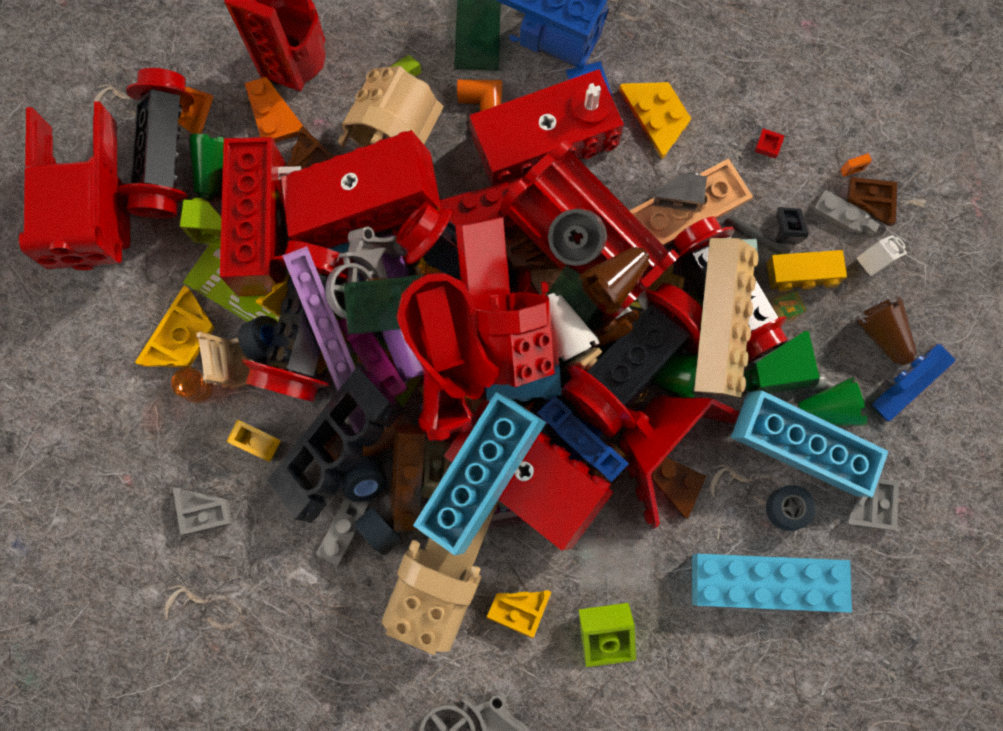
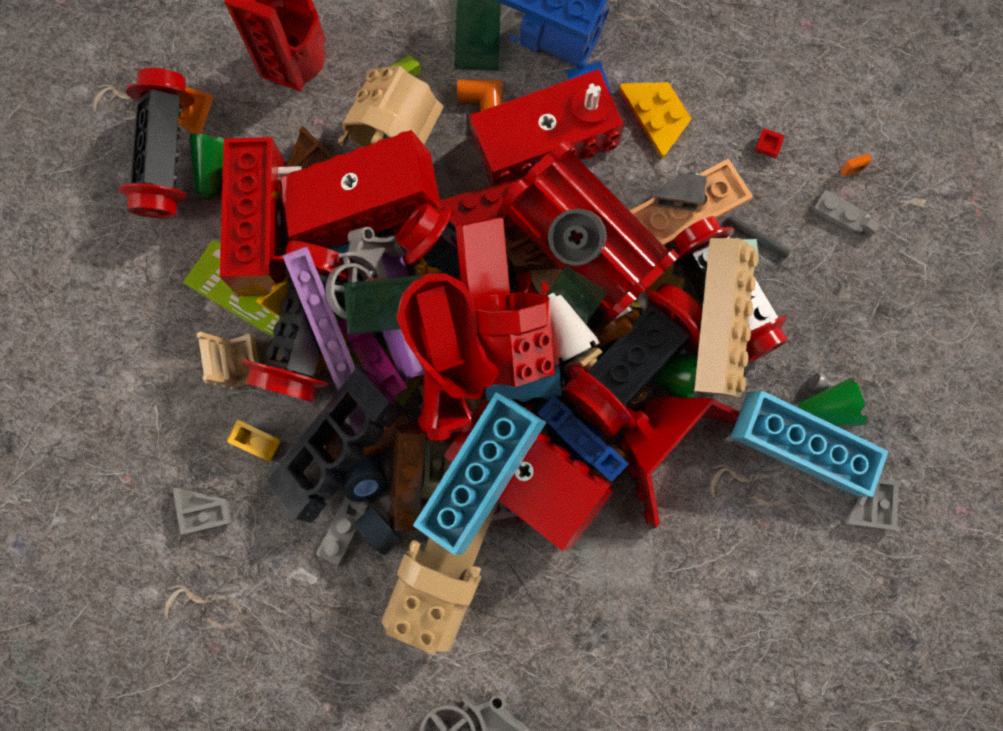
red piece [19,101,131,271] -> none
yellow wing [135,285,215,368] -> none
clear orange wheel [171,367,212,404] -> none
lime slope [180,198,221,244] -> none
black wheel [238,316,277,362] -> none
orange wing [245,77,305,142] -> none
yellow wing [486,590,551,639] -> none
lime slope [578,602,636,667] -> none
reddish brown cone [580,247,650,314] -> none
reddish brown wing [651,457,706,519] -> none
medium azure brick [692,554,852,613] -> none
green slope [743,331,820,393] -> none
yellow brick [766,250,847,291] -> none
black wheel [766,485,816,531] -> none
clear yellow tile [773,290,807,320] -> none
black slope [776,207,809,244] -> none
reddish brown wing [847,177,897,227] -> none
reddish brown cone [855,296,917,365] -> none
white slope [856,235,907,277] -> none
blue bracket [871,344,955,422] -> none

